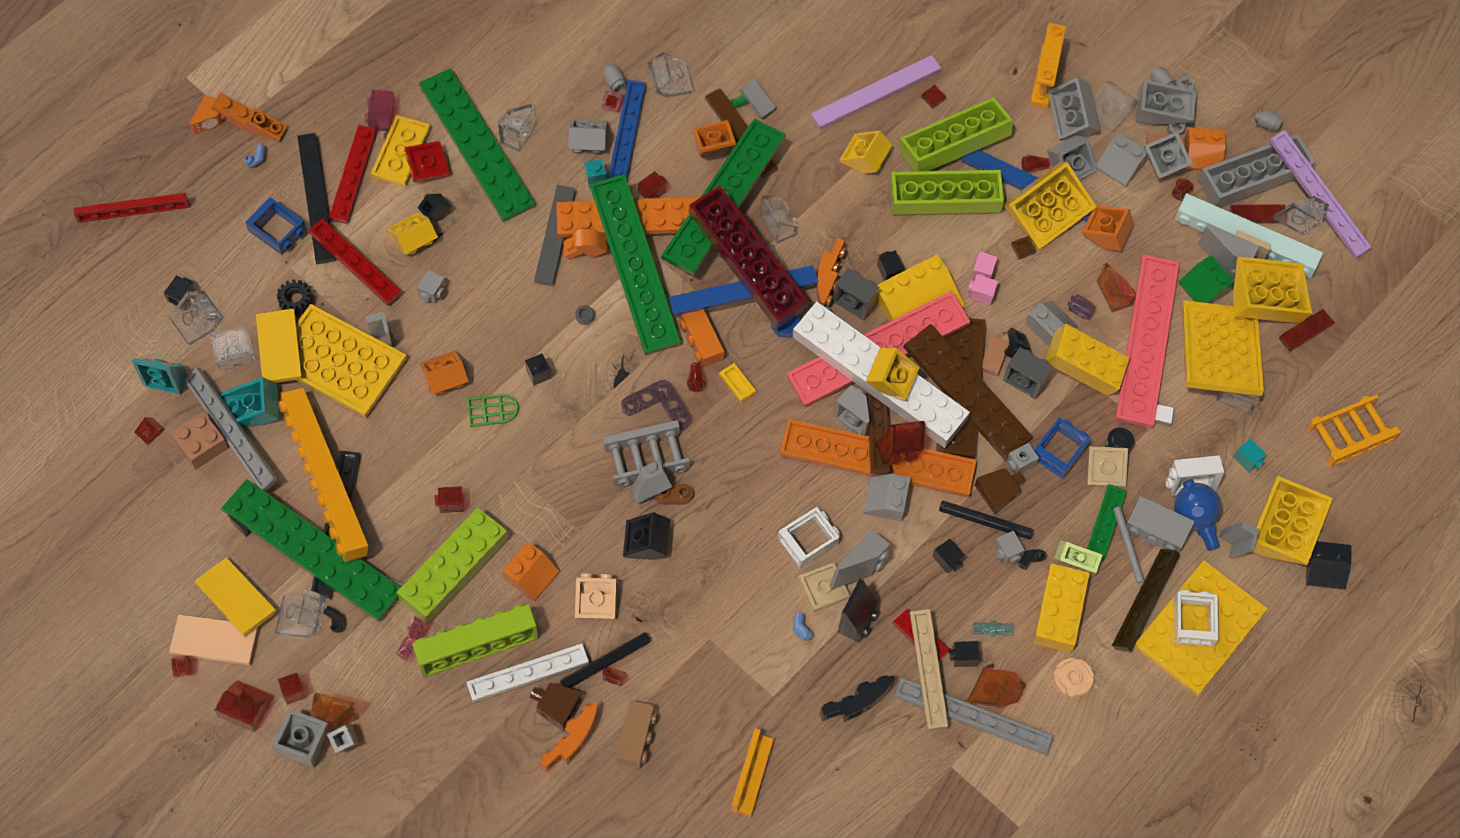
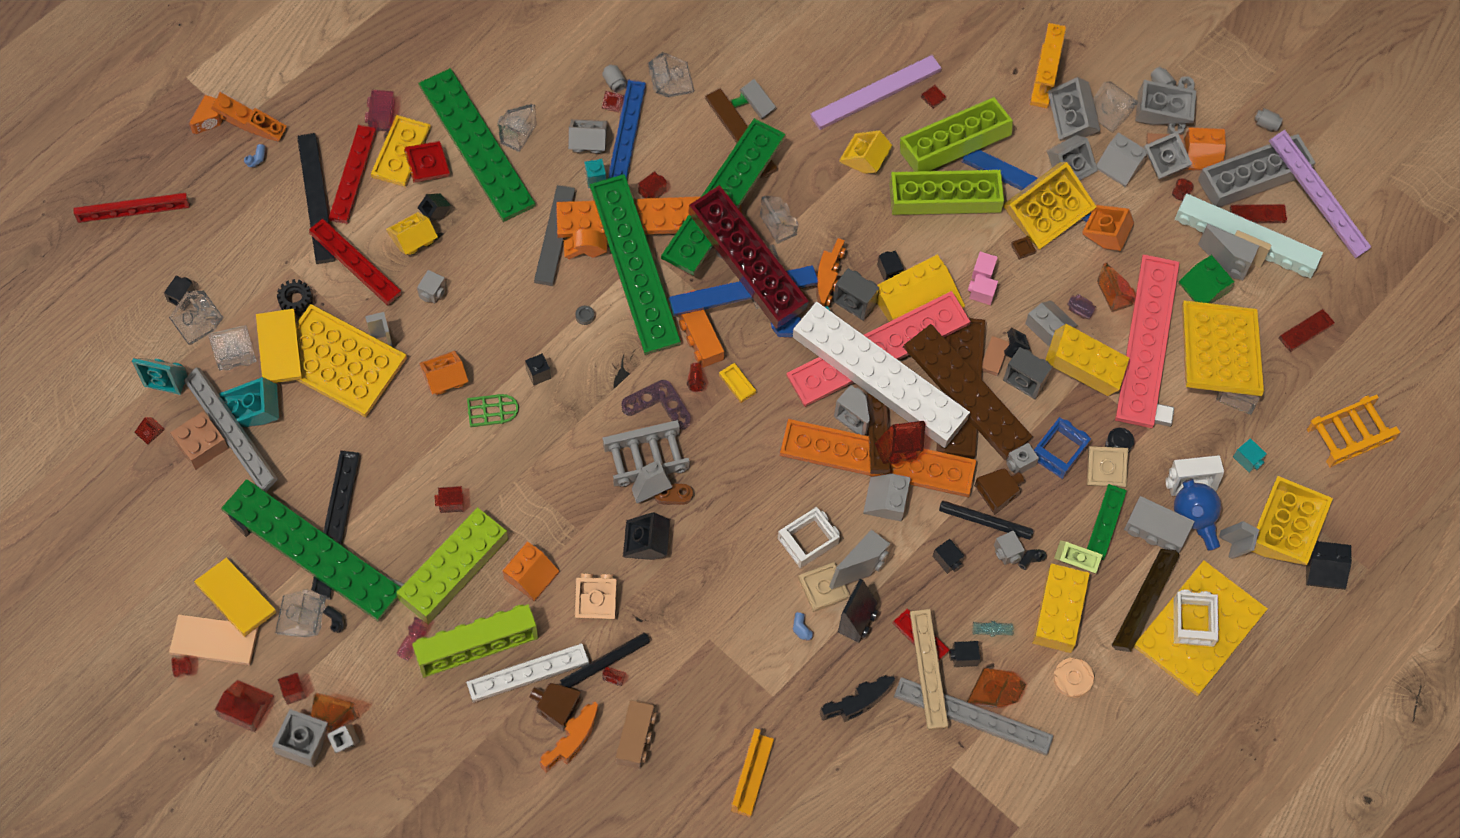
blue window [245,197,306,255] -> none
light orange brick [278,388,368,562] -> none
orange slope [693,120,736,156] -> none
yellow slope [866,348,920,401] -> none
clear red cone [1021,155,1050,173] -> none
light grey bar [1113,506,1144,583] -> none
yellow slope [1233,256,1312,323] -> none
clear slope [1273,196,1329,235] -> none

